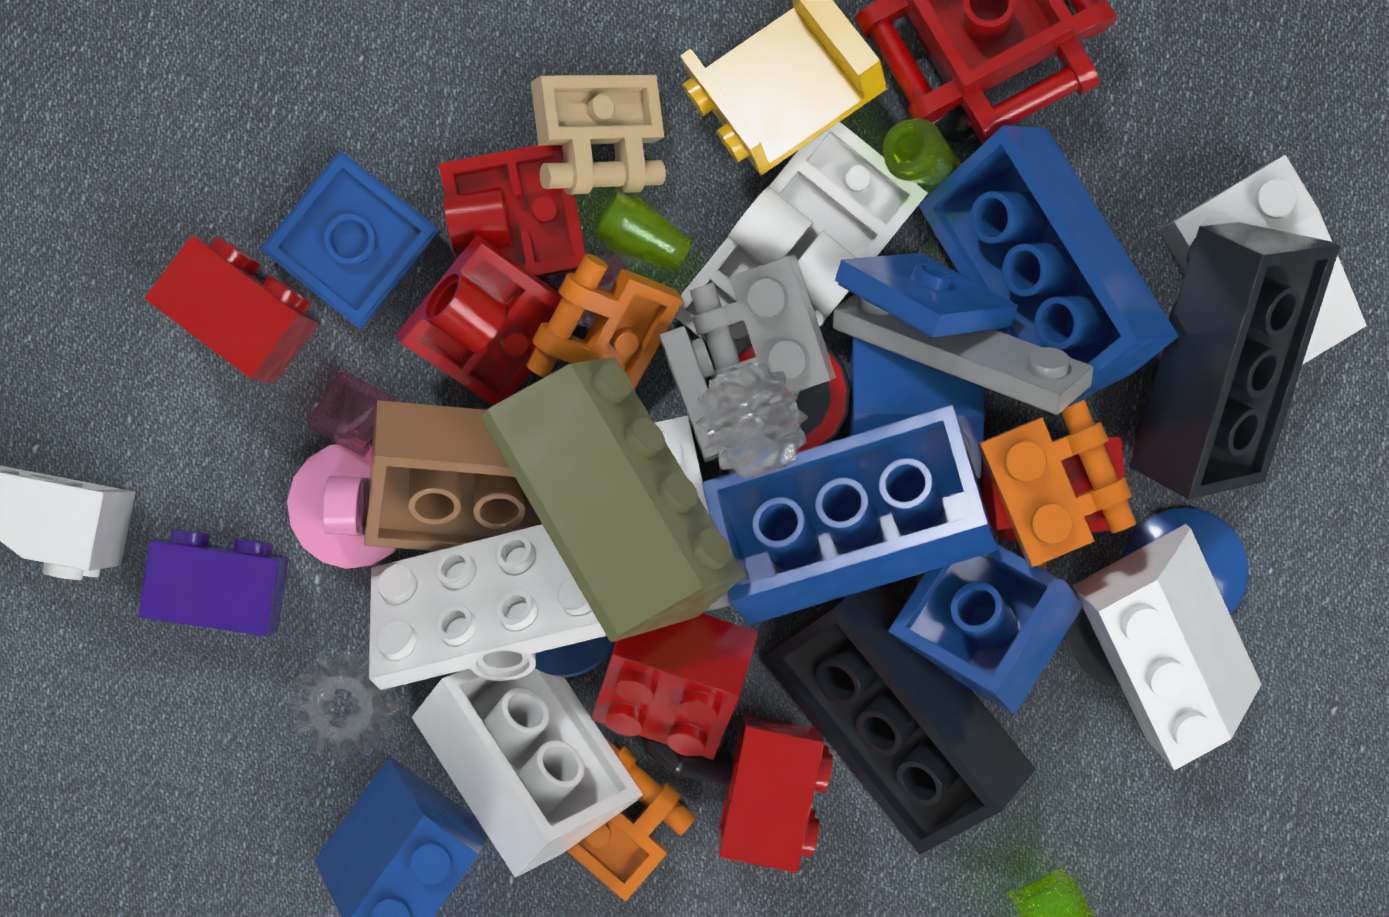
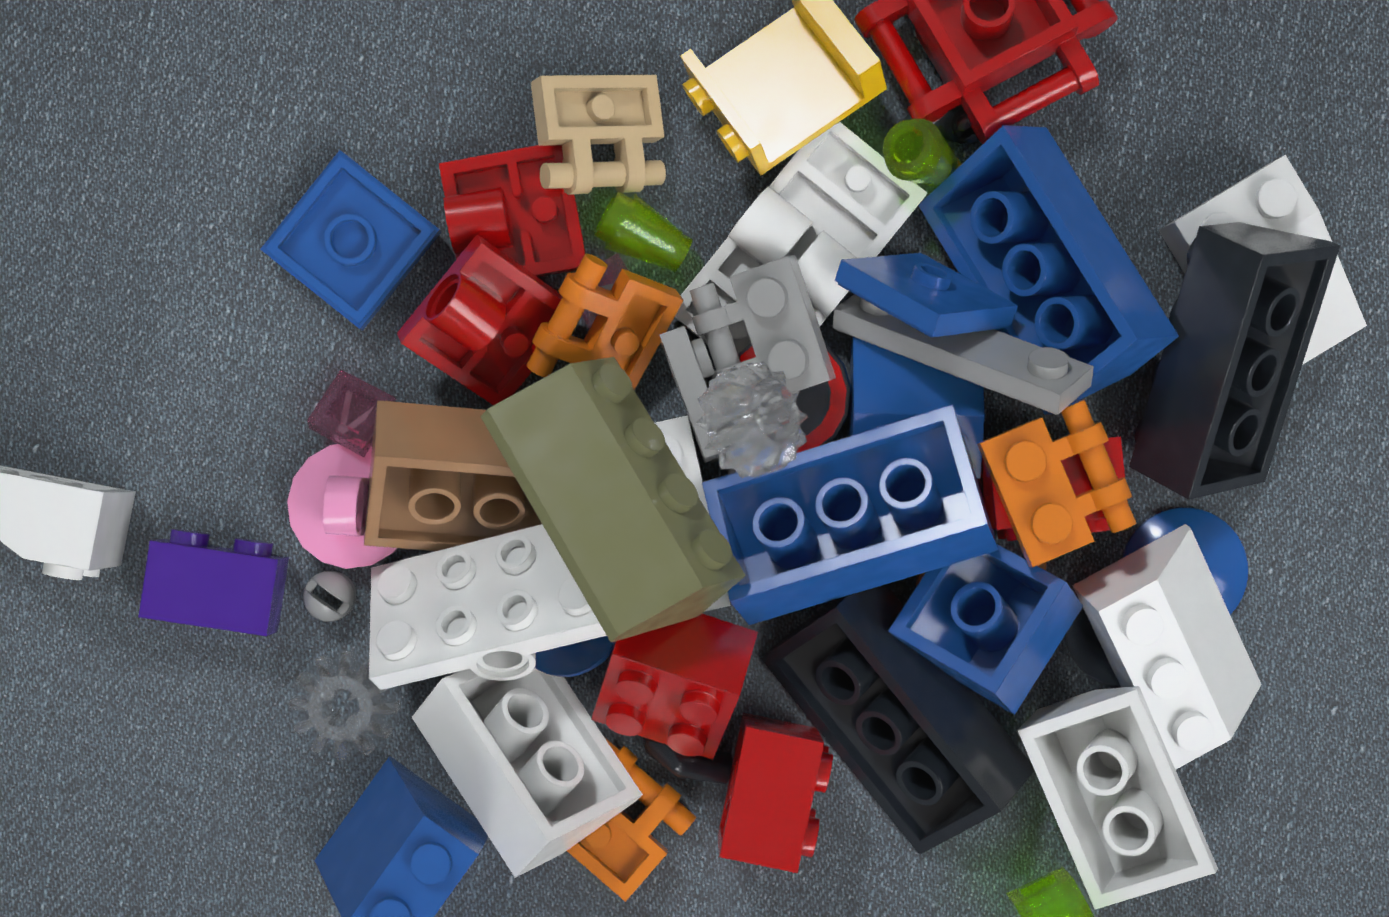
red brick [144,235,320,384] -> none
none -> light grey hinge [303,570,357,622]
none -> white slope [1018,686,1218,909]

